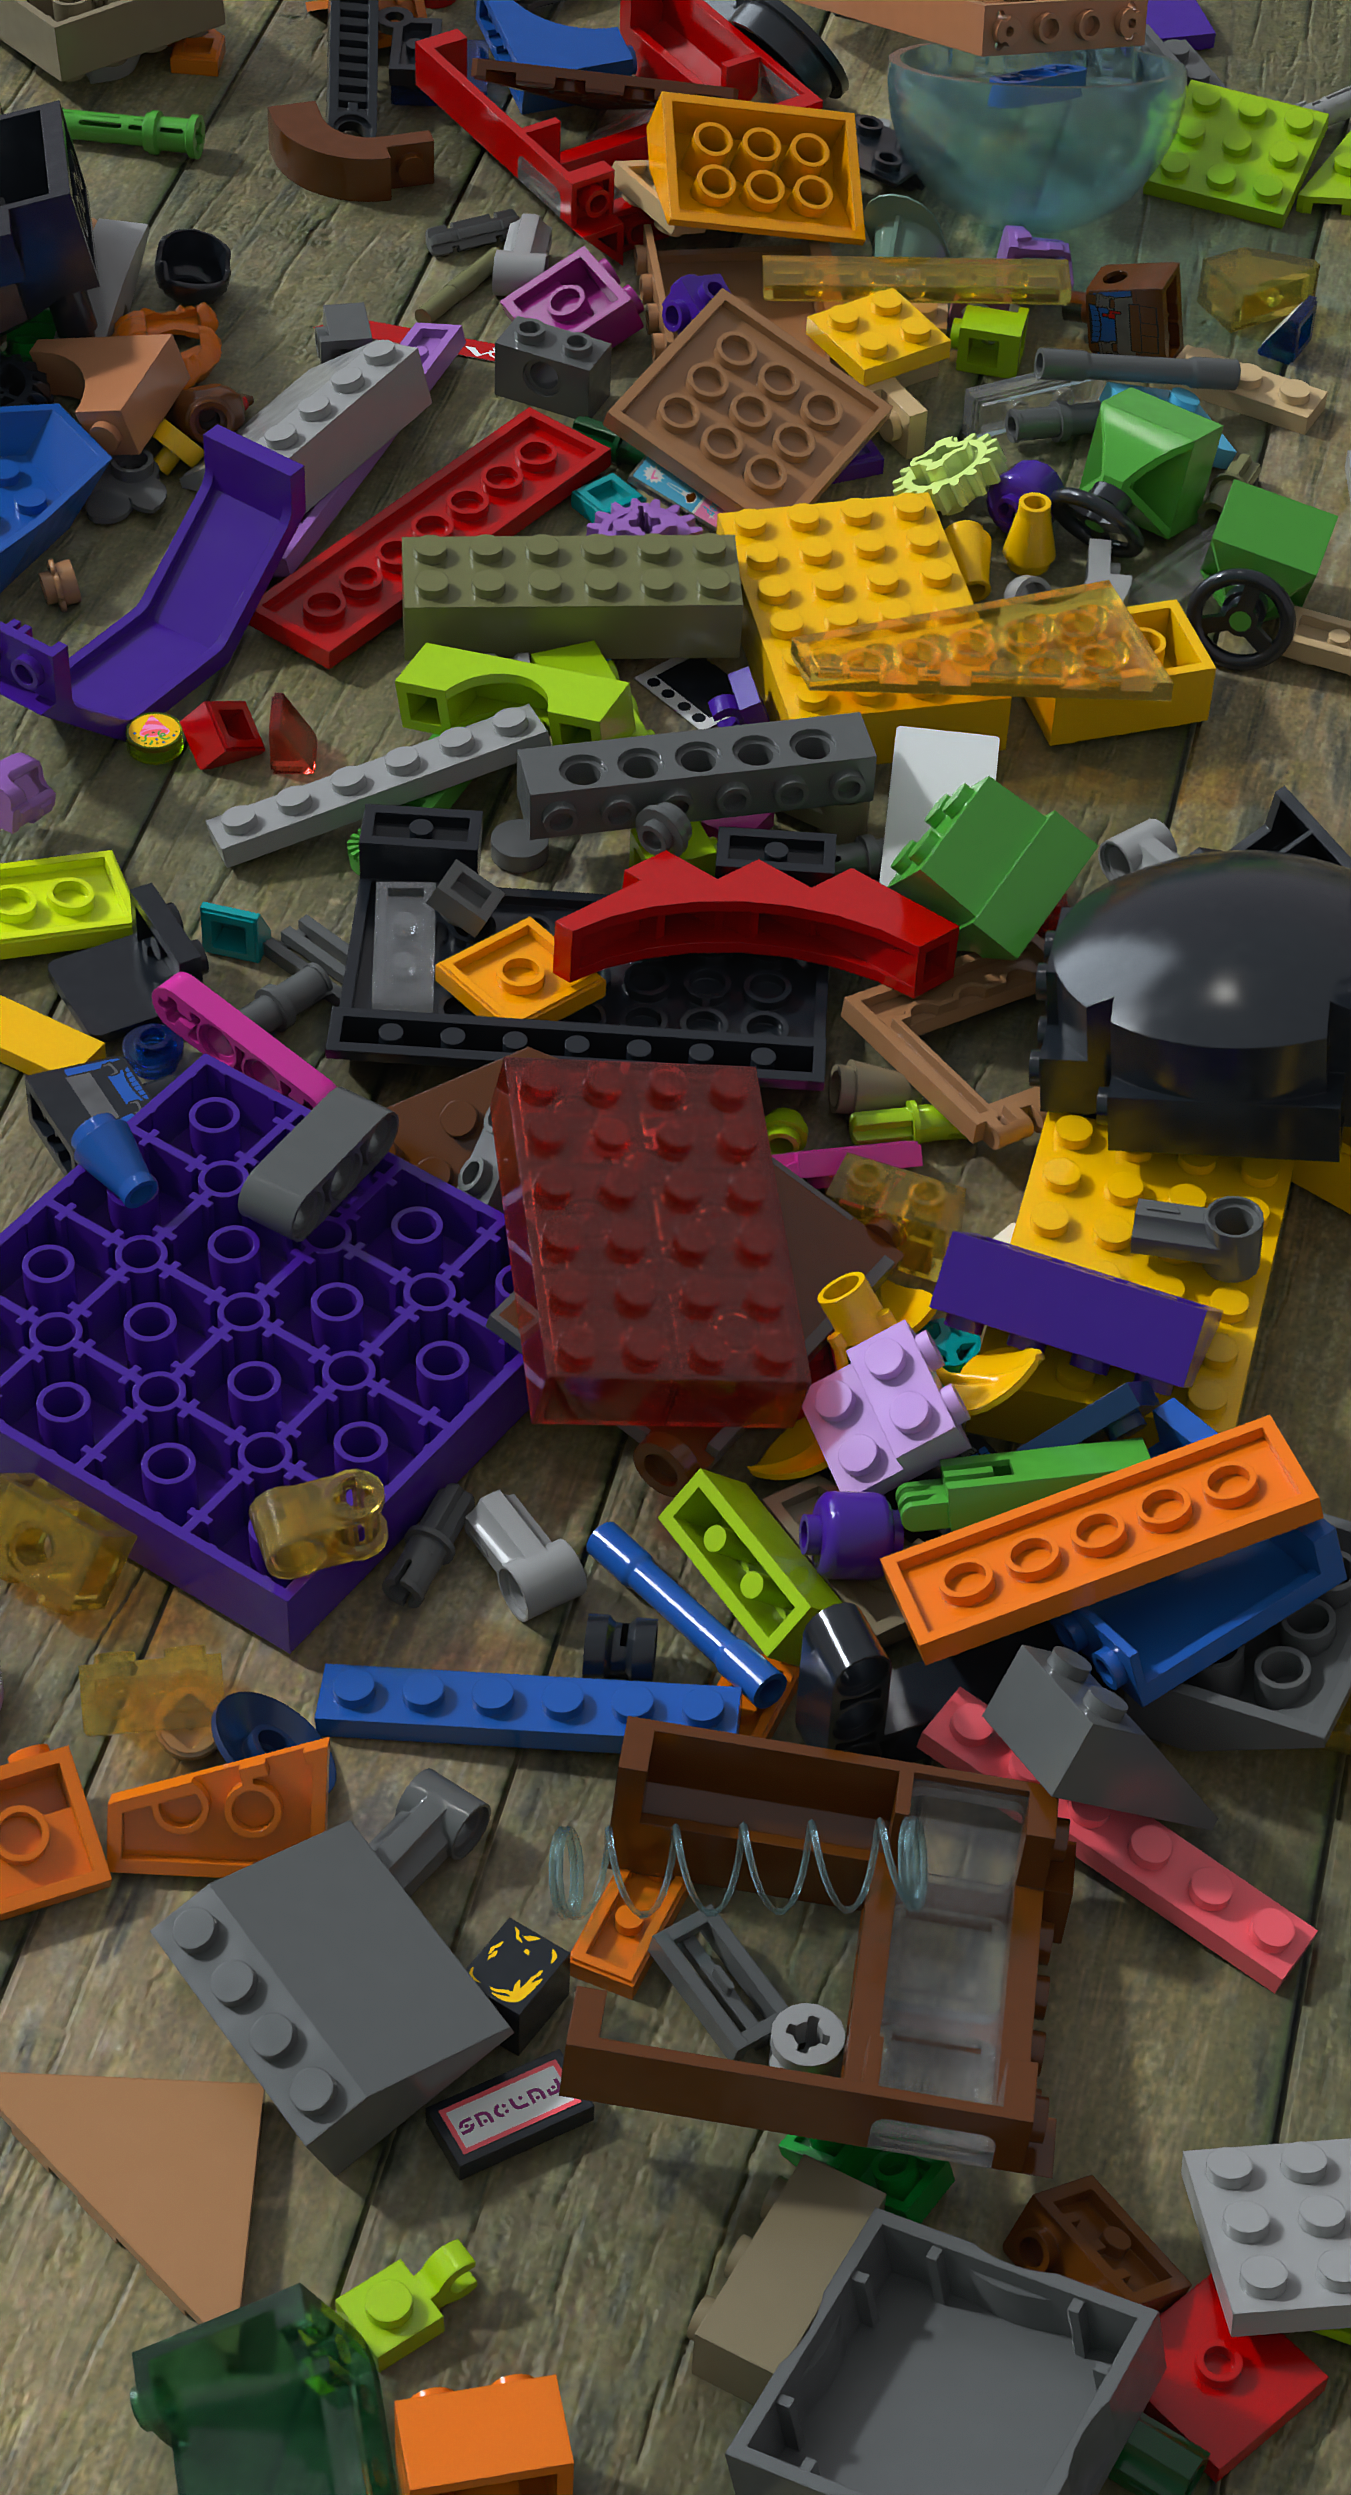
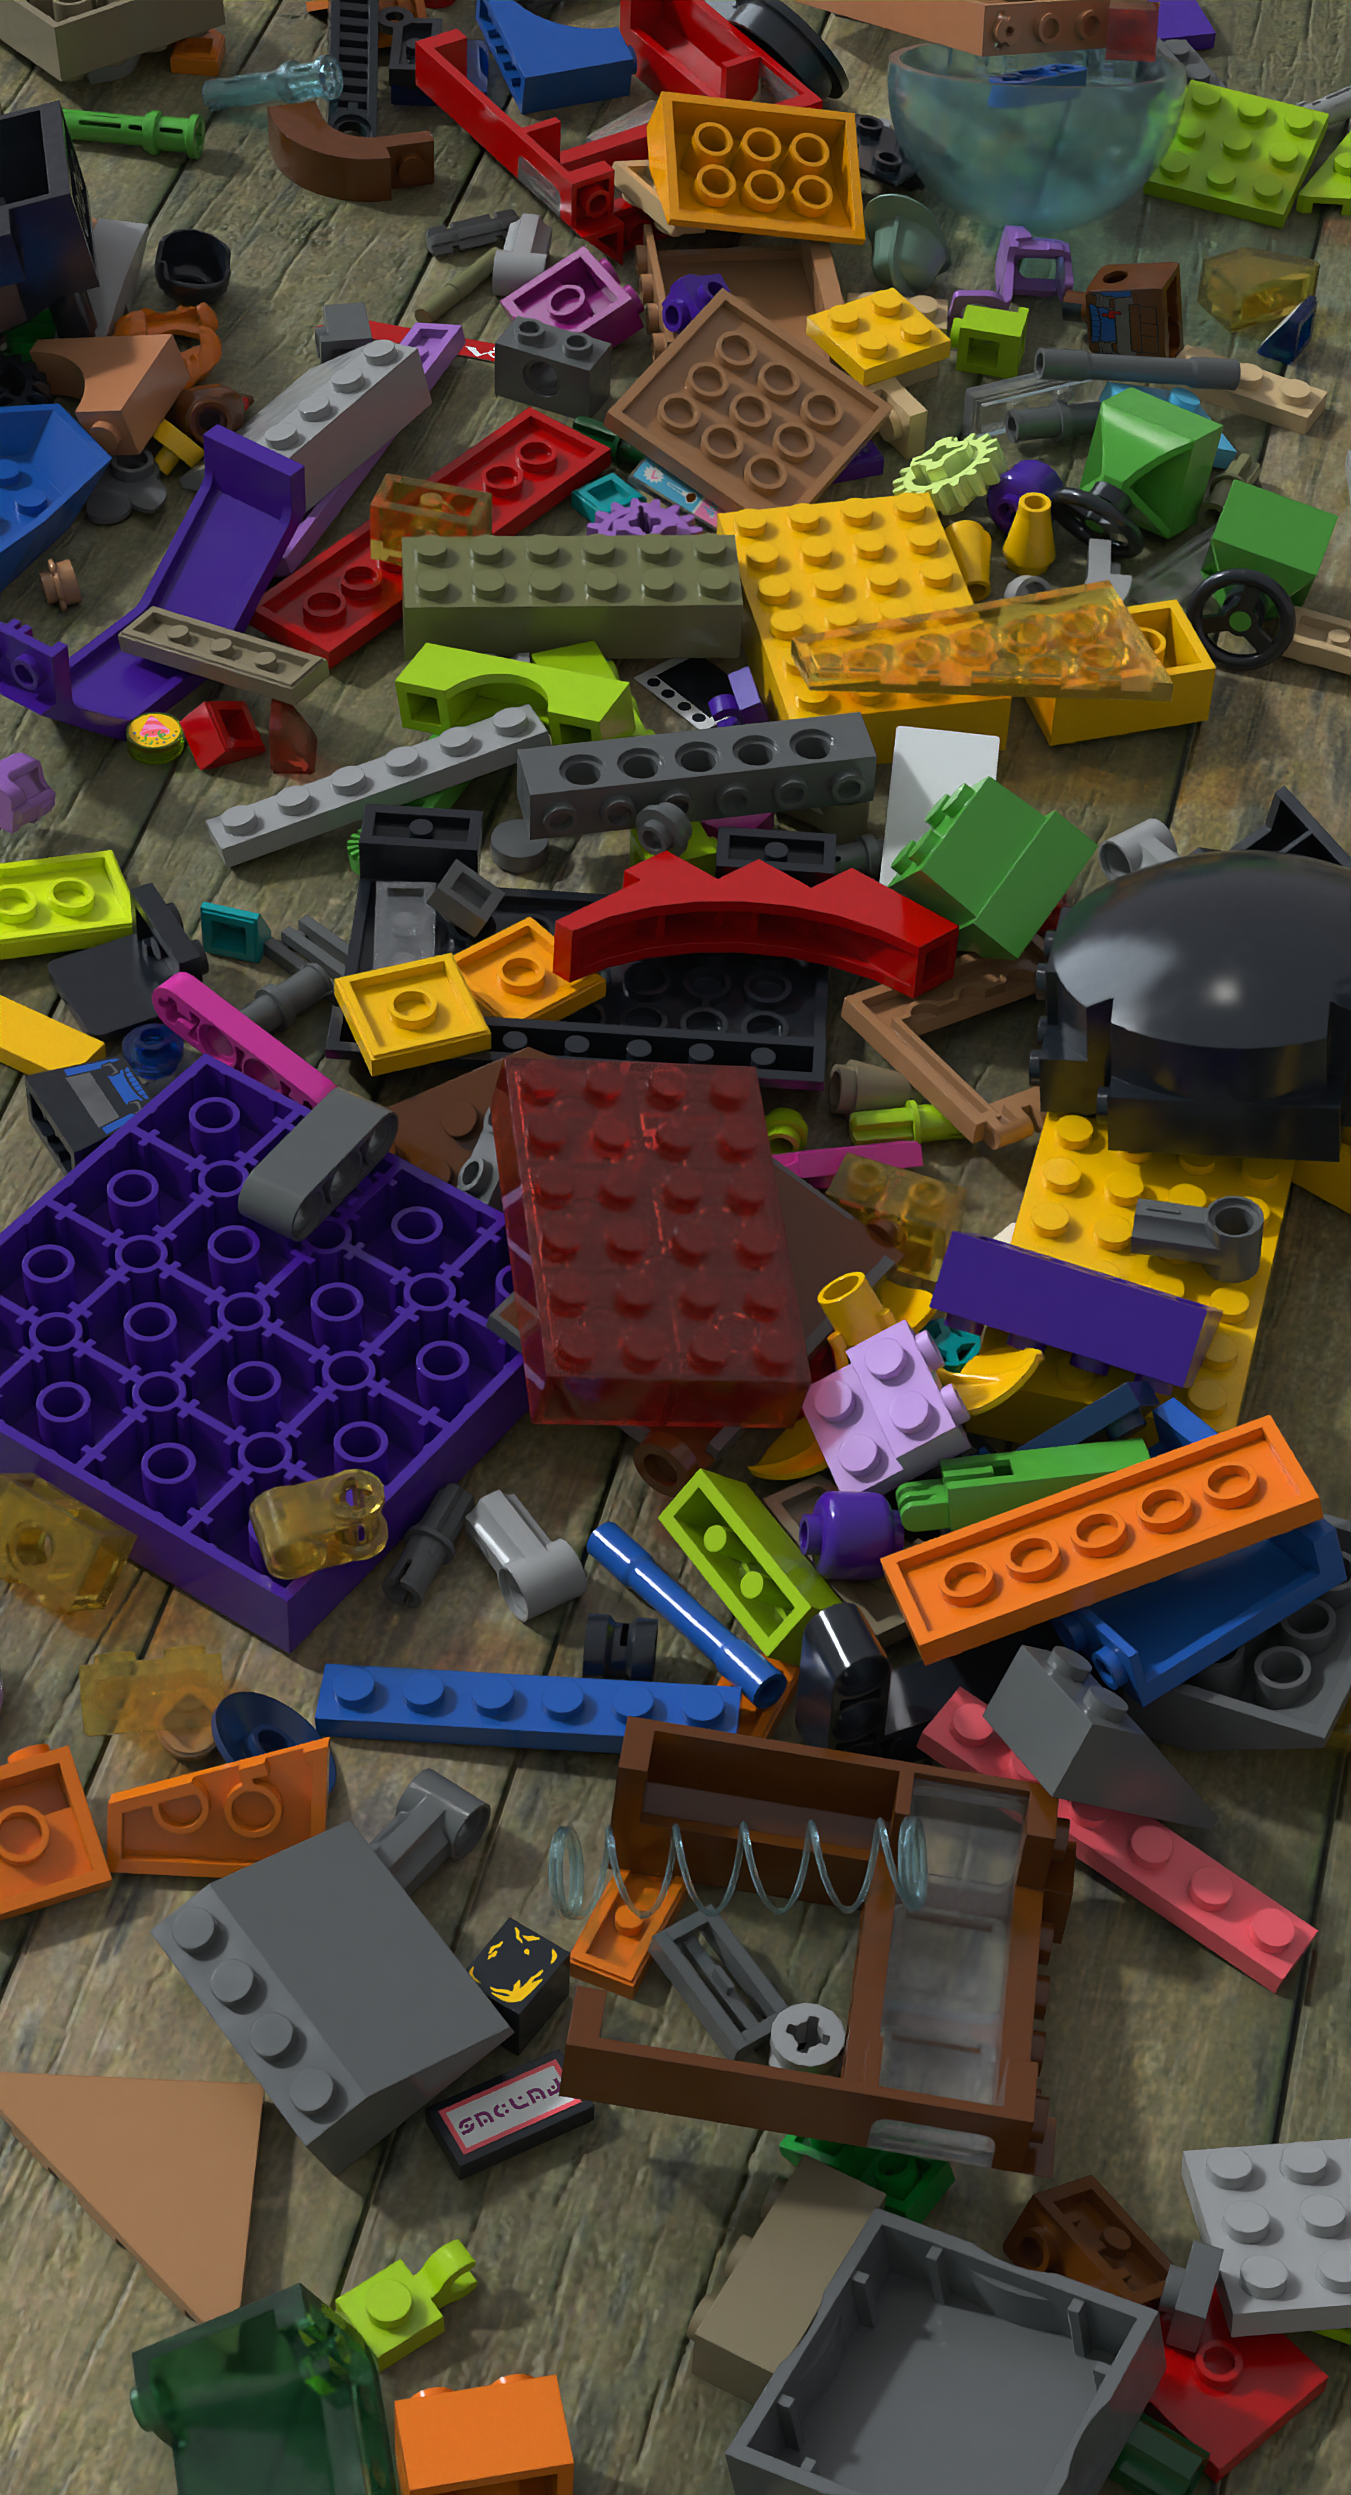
blue cone [71,1113,158,1208] -> none
reddish brown tile [471,58,739,110] -> none
clear yellow tile [762,255,1072,305] -> none
none -> dark tan tile [118,606,330,706]
none -> clear light blue pin [202,55,343,111]
none -> yellow tile [334,953,491,1076]
none -> clear yellow brick [370,473,492,566]
none -> clear red brick [1105,0,1161,62]
none -> dark grey plate [1158,2240,1224,2353]

